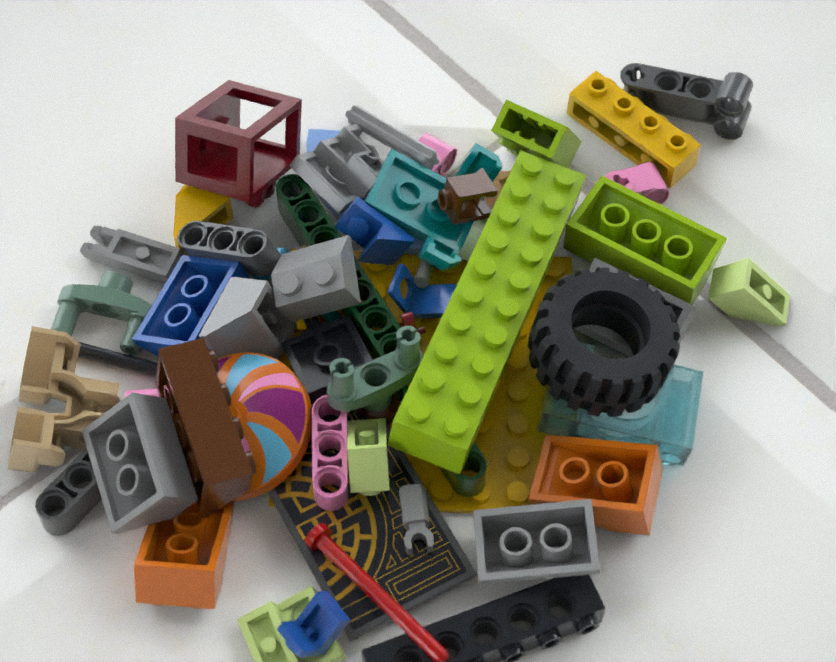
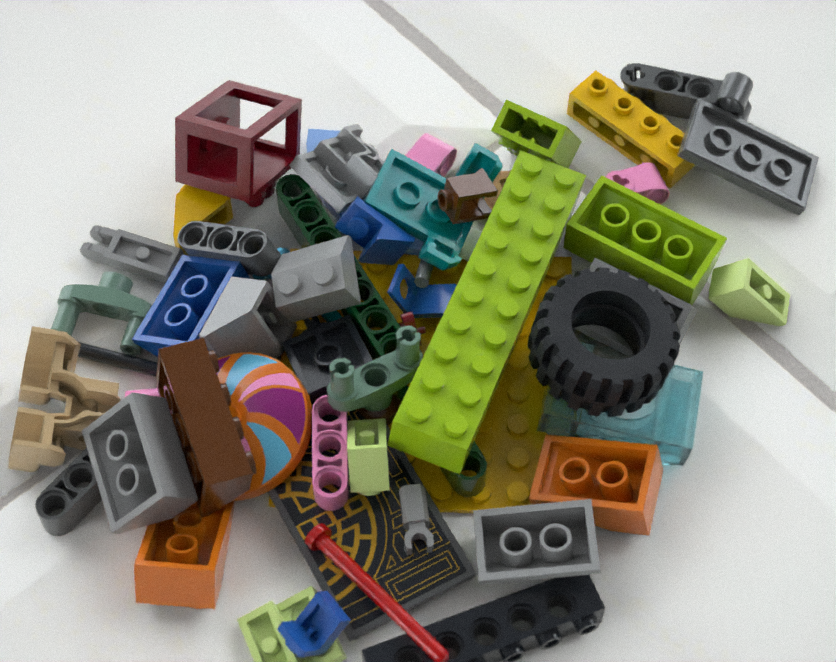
light grey axle [345,105,440,170] -> none
none -> dark grey tile [678,98,819,215]

